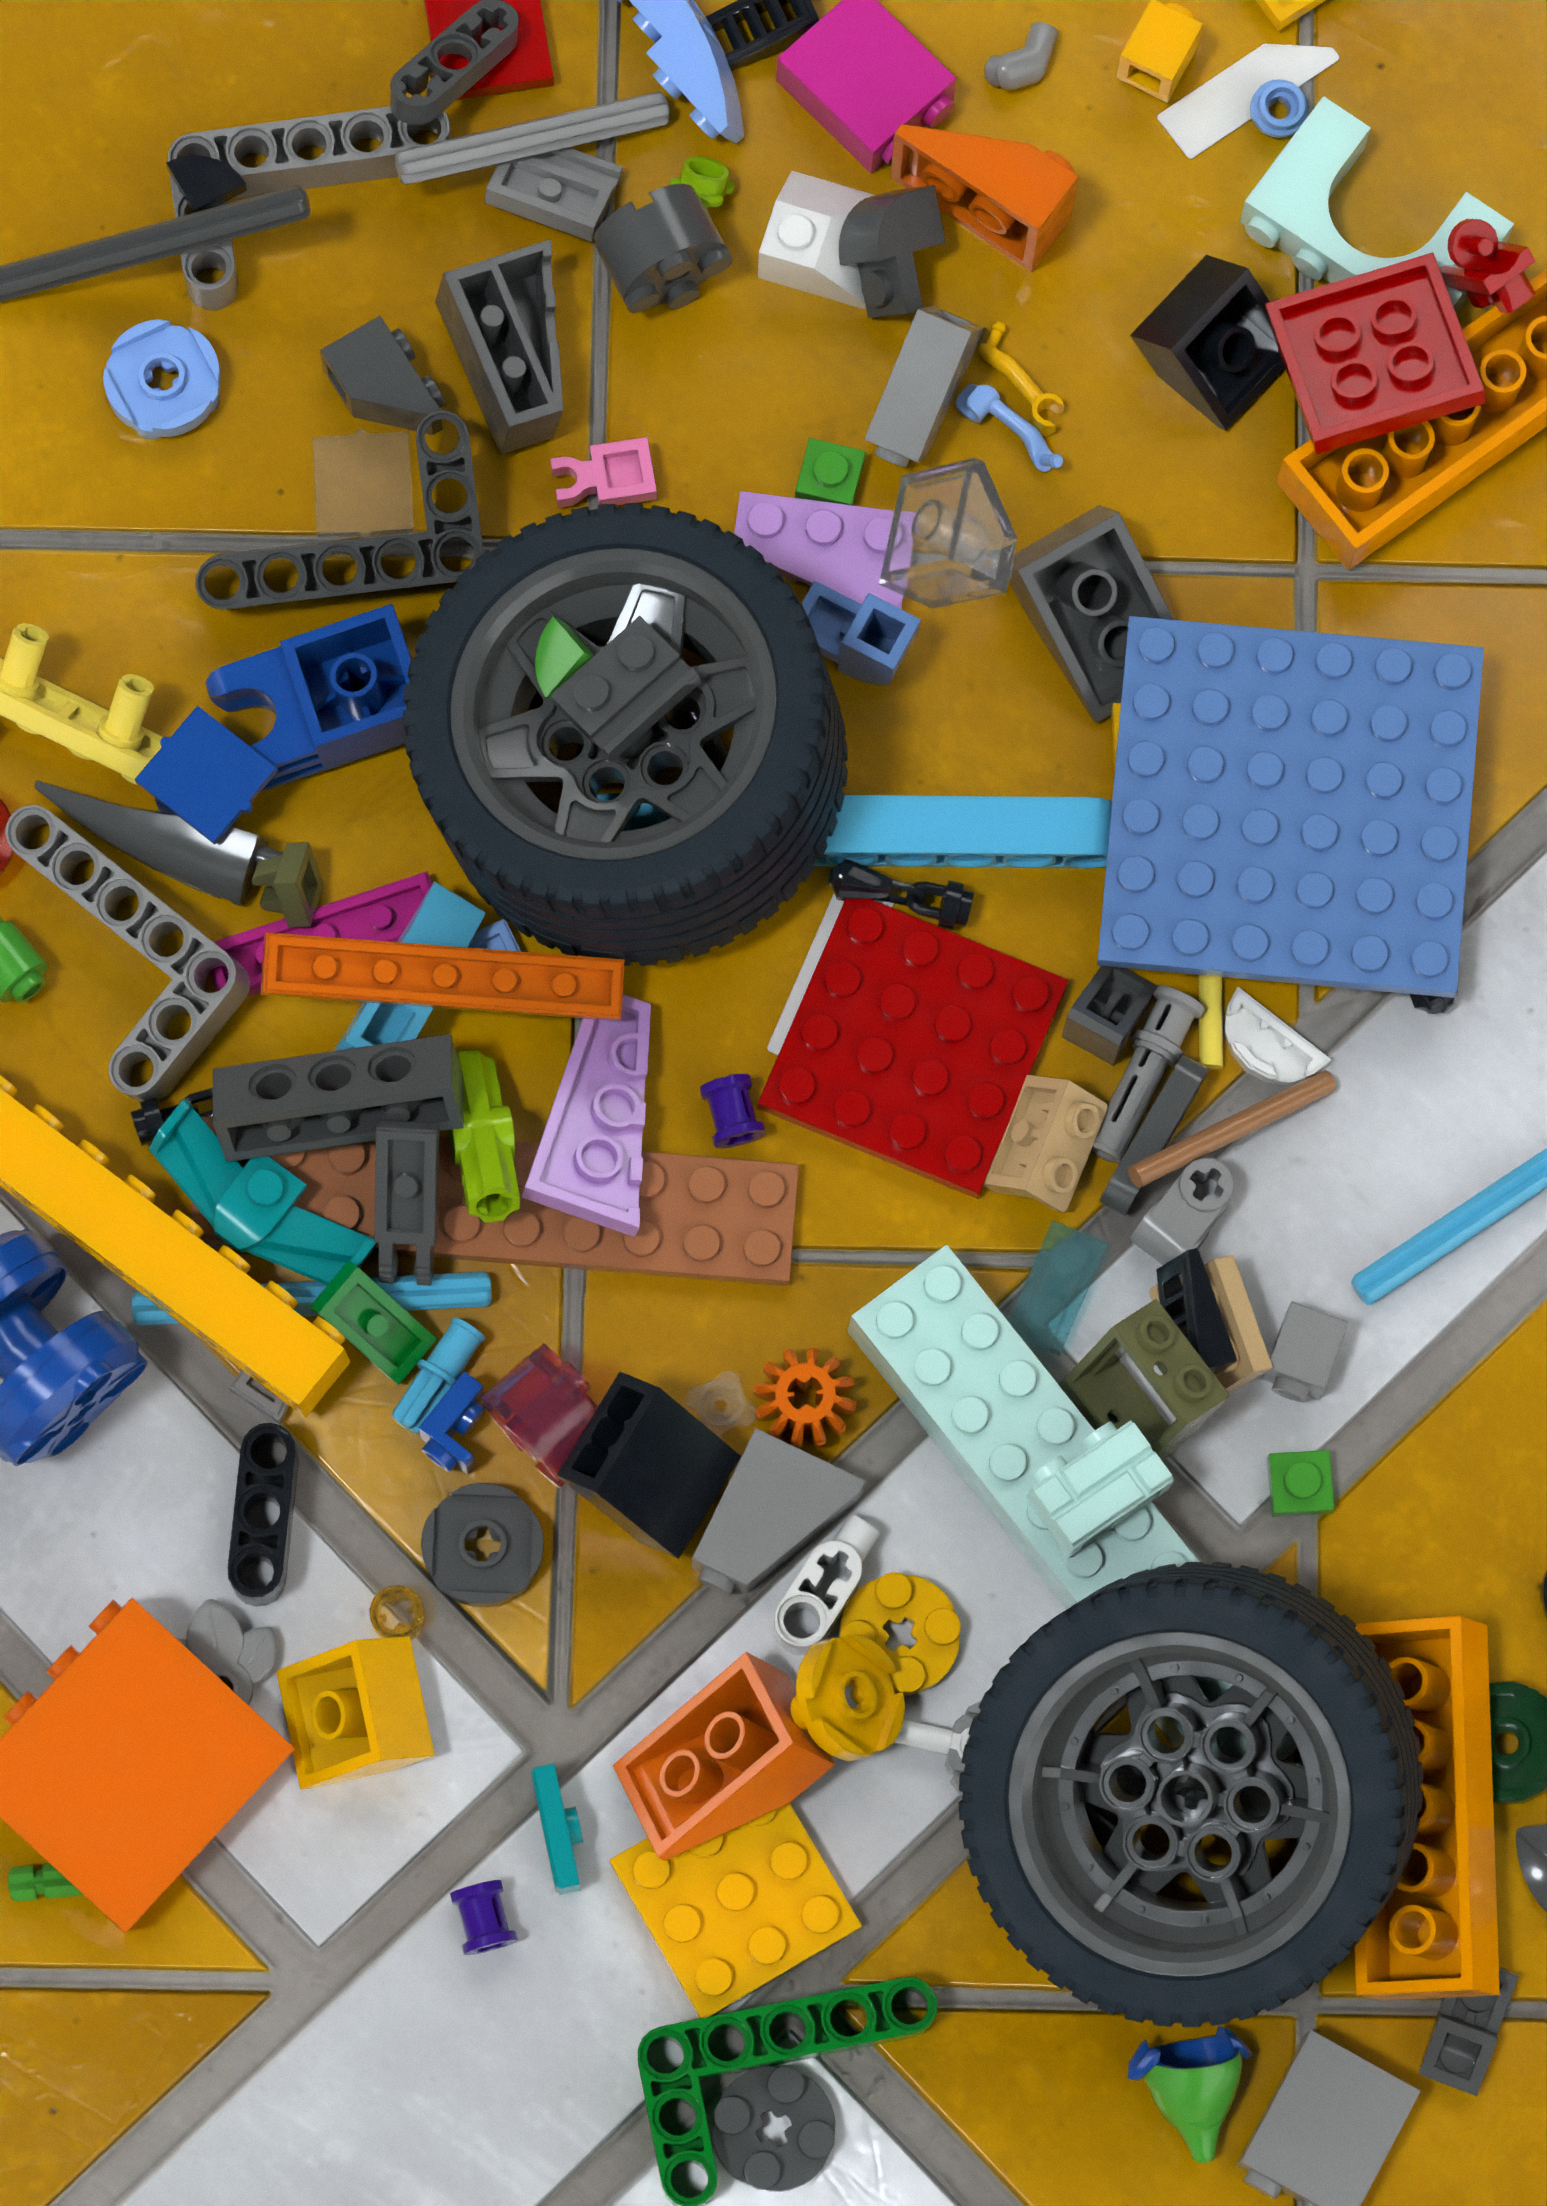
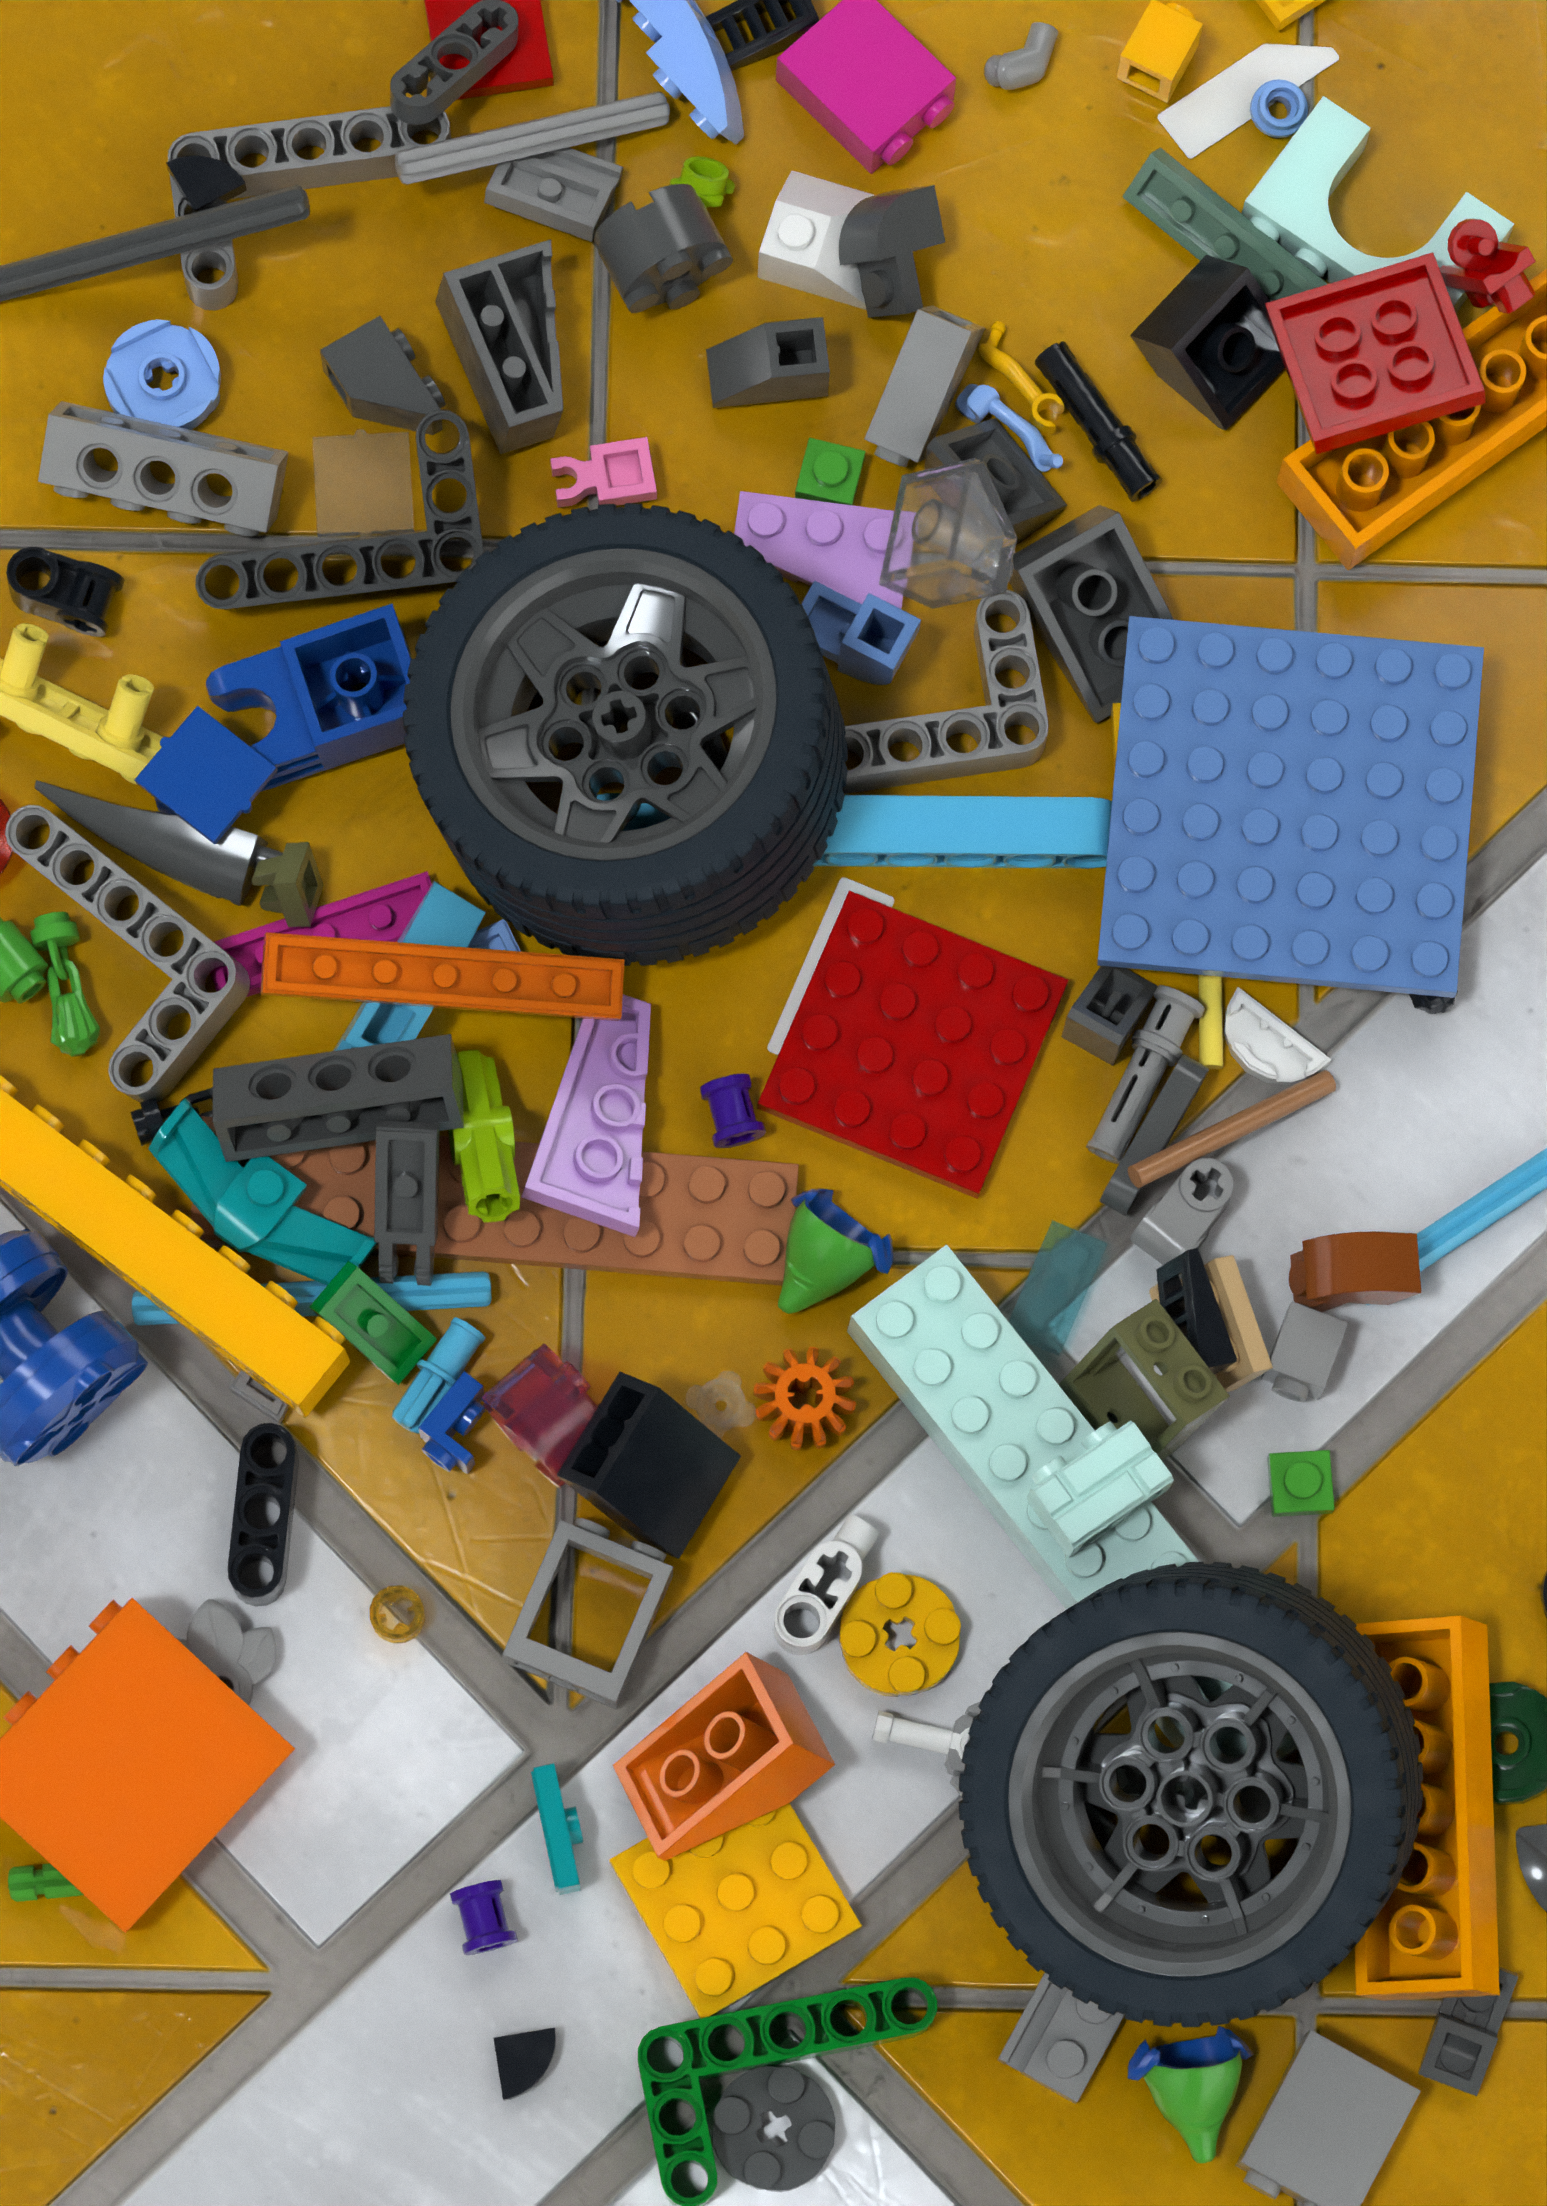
yellow slope [276,1636,435,1790] -> none
dark grey plate [421,1483,544,1607] -> none
bright green tile [535,616,594,700] -> none
dark grey plate [550,615,701,762] -> none
light grey slope [691,1428,866,1596] -> none
yellow plate [790,1635,905,1761] -> none
black piece [828,859,974,930] -> none
orange slope [890,124,1079,272] -> none
tan bracket [983,1075,1108,1212] -> none
none -> black piece [6,546,125,637]
none -> bright green piece [30,912,100,1057]
none -> light grey brick [38,401,289,536]
none -> black tile [493,2028,556,2101]
none -> light grey window [502,1518,673,1710]
none -> dark grey slope [706,317,830,408]
none -> bright green hat [778,1189,894,1314]
none -> light grey beam [842,589,1048,794]
none -> dark grey slope [924,418,1067,560]
none -> light grey plate [997,1973,1125,2104]
none -> black pin [1034,341,1162,502]
none -> sand green plate [1122,147,1327,302]
none -> dark orange brick [1289,1231,1421,1312]

